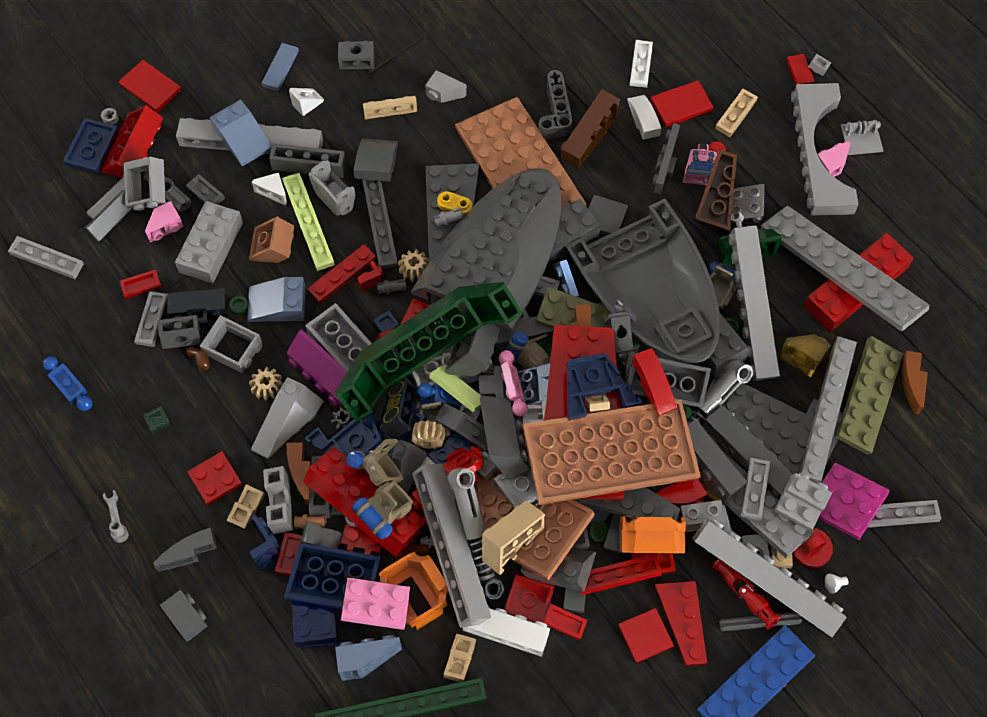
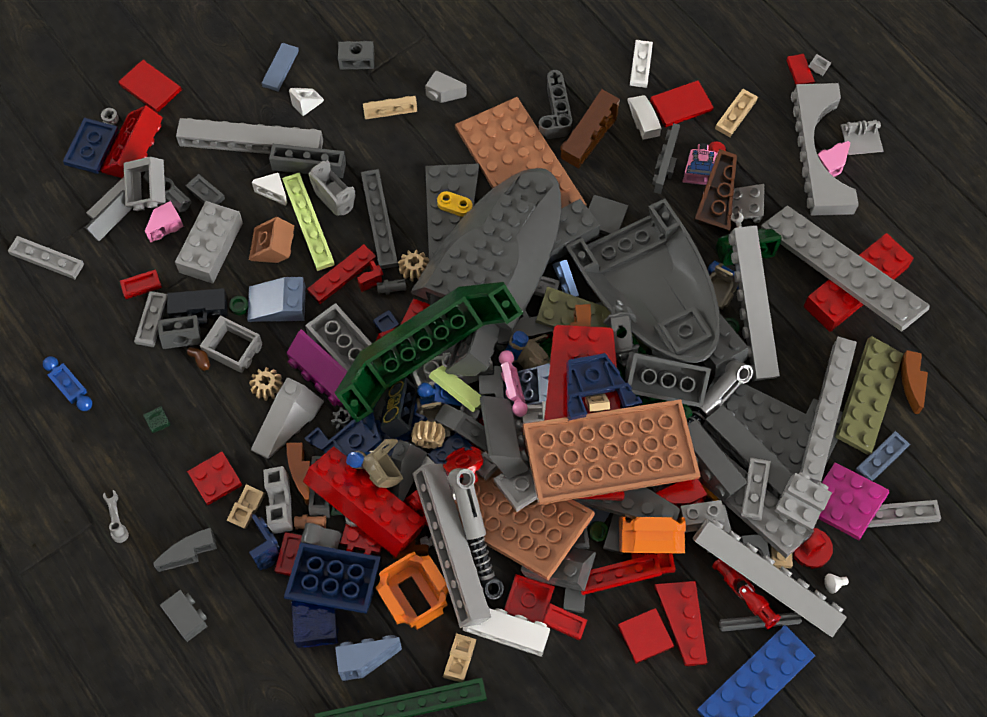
sand blue slope [210,99,272,167] -> none
bright pink plate [341,578,410,630] -> none
dark tan piece [352,481,413,540] -> none
dark grey slope [354,138,398,182] -> none
light grey pin [434,207,464,227] -> none
tan wedge [482,500,545,575] -> none
red slope [632,348,677,416] -> none
clear yellow slope [778,334,831,377] -> none
none -> sand blue tile [855,431,910,481]

